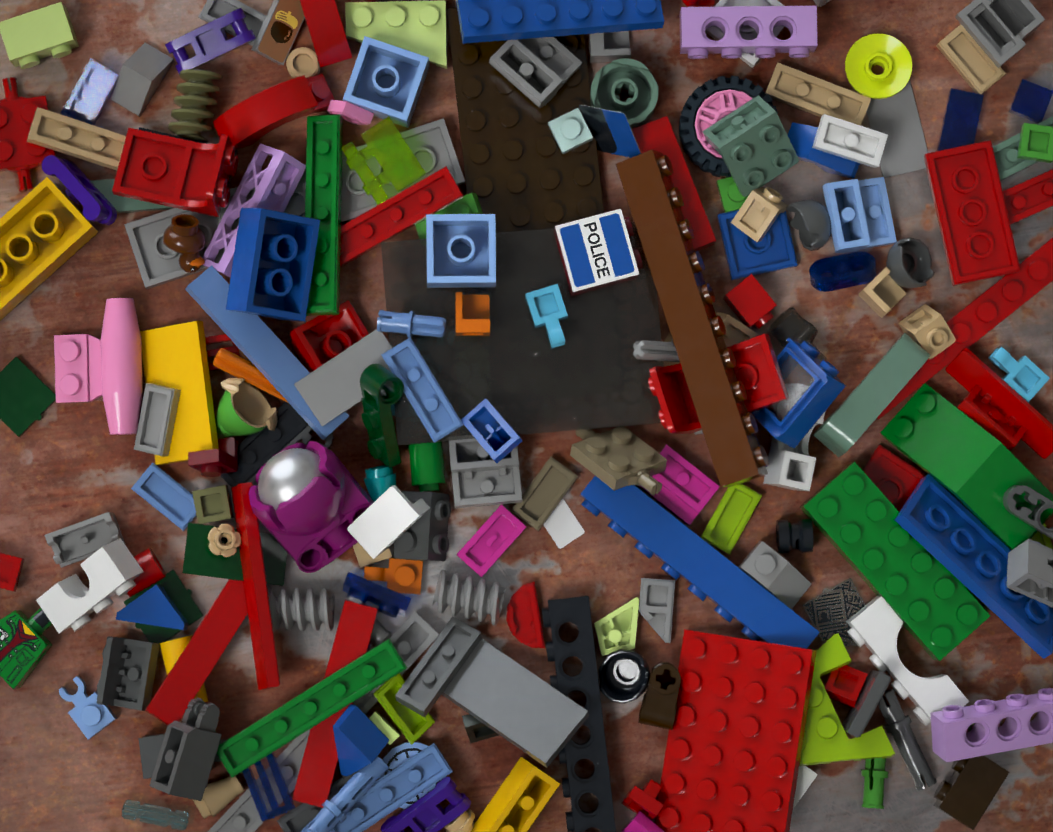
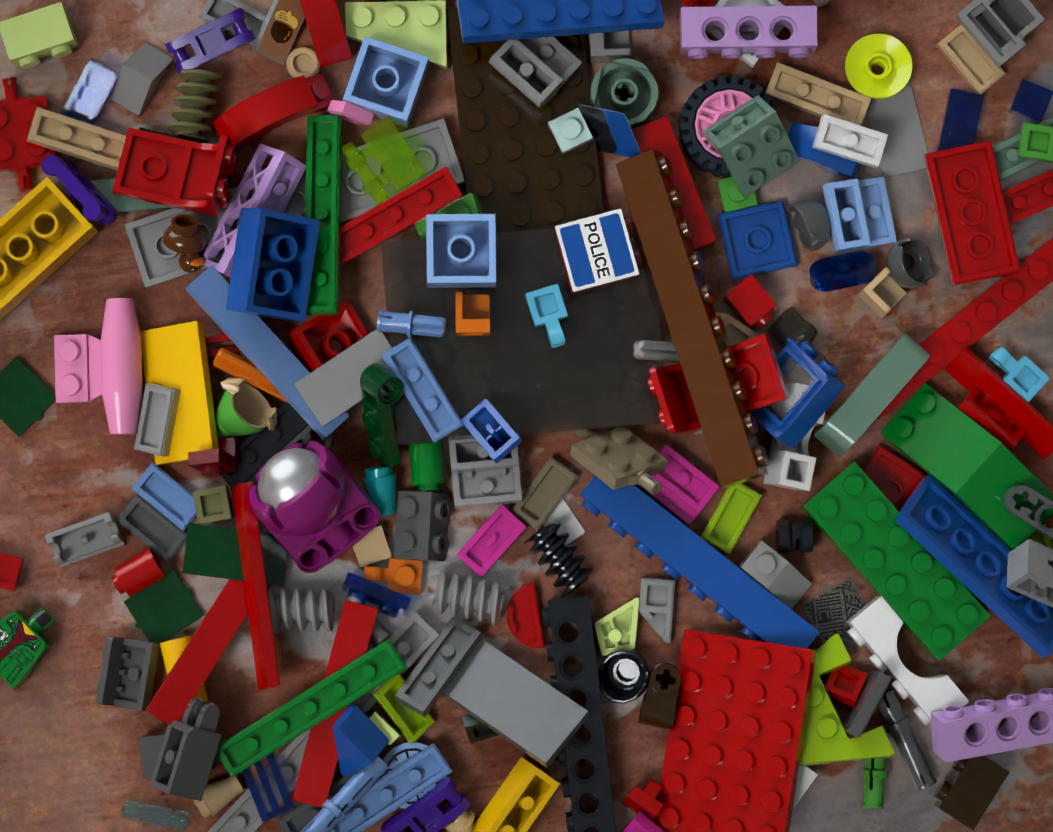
white arch [36,538,144,633] -> none
light blue plate [59,676,117,740] -> none
blue slope [116,584,188,630] -> none
tan plate [207,524,241,557] -> none
white panel [347,485,430,559] -> none
tan bracket [731,187,788,242] -> none
tan bracket [898,304,956,359] -> none
none -> dark grey tile [116,494,187,562]
none -> black piece [523,521,594,598]

